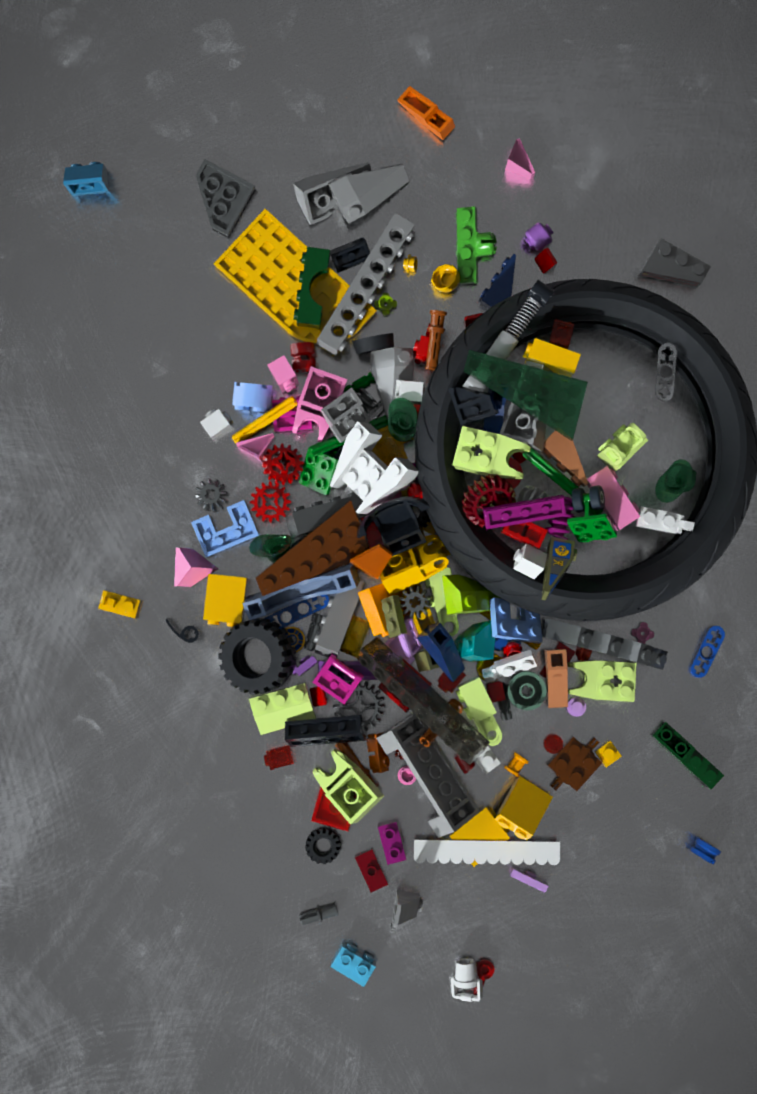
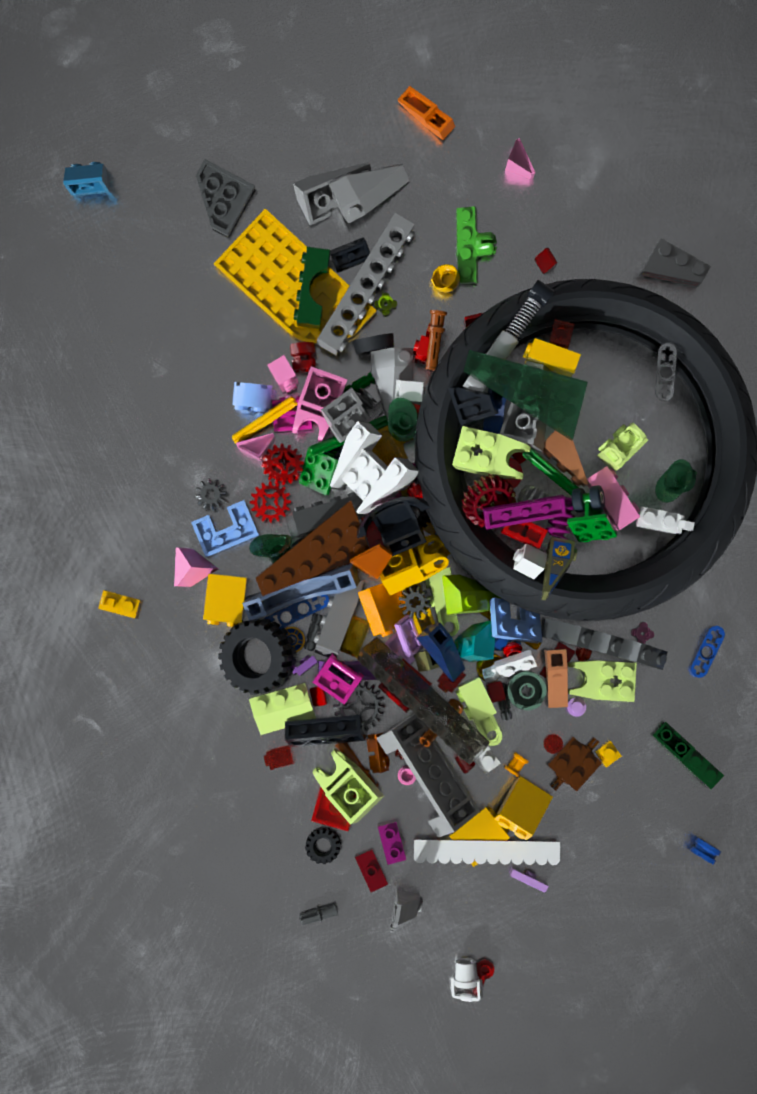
black panel [165,618,201,643] -> none
white brick [200,409,231,439] -> none
medium azure brick [330,943,376,987] -> none
olive plate [381,595,407,638] -> none
yellow plate [403,254,418,273] -> none
dark blue slope [480,254,516,309] -> none
medium lavender head [524,222,553,251] -> none

